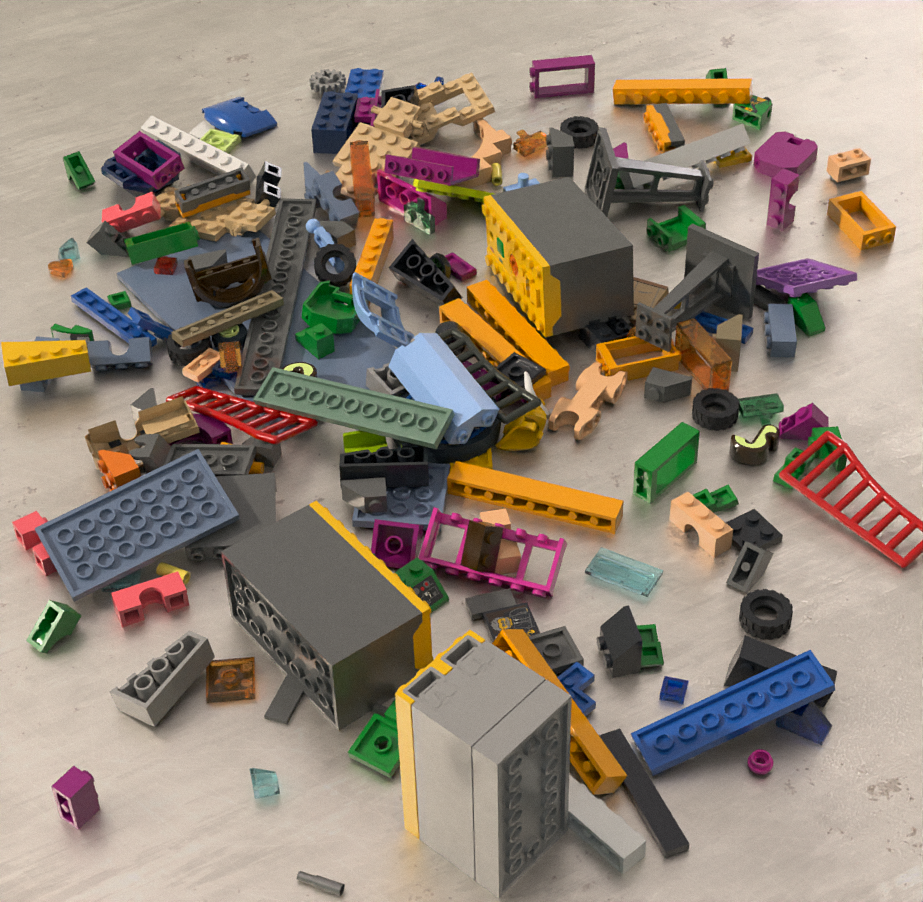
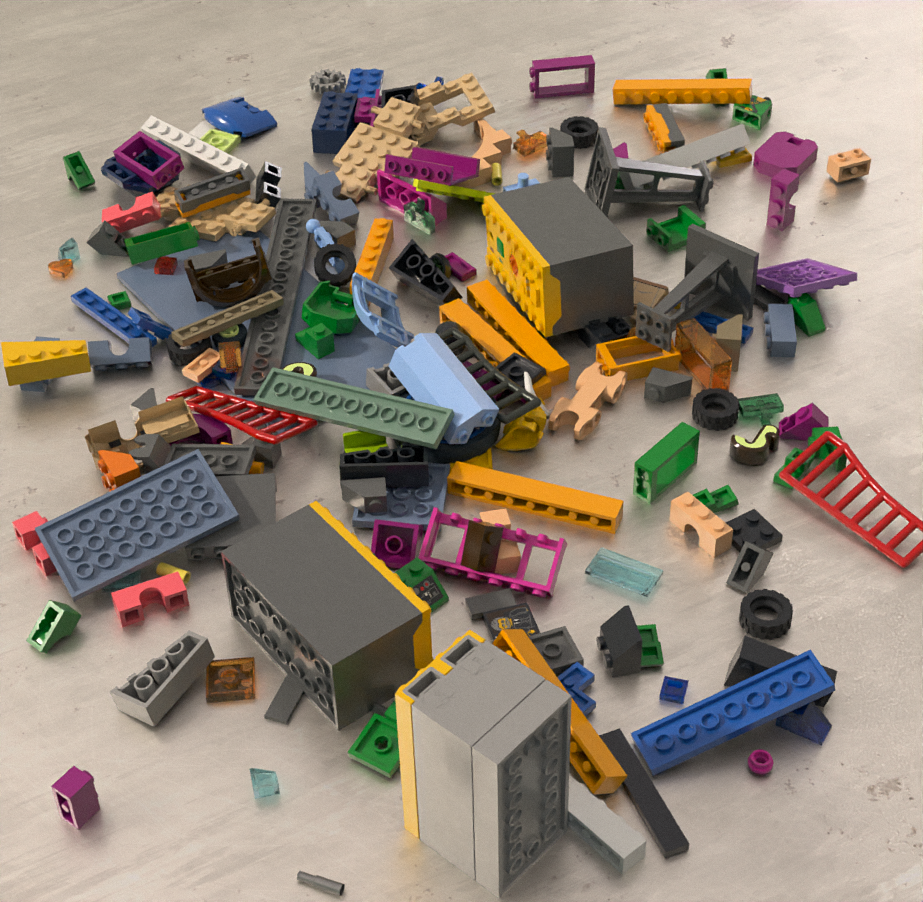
slope [50,324,94,348] -> none
clear orange window [350,140,375,218] -> none
light orange window [827,191,896,250] -> none

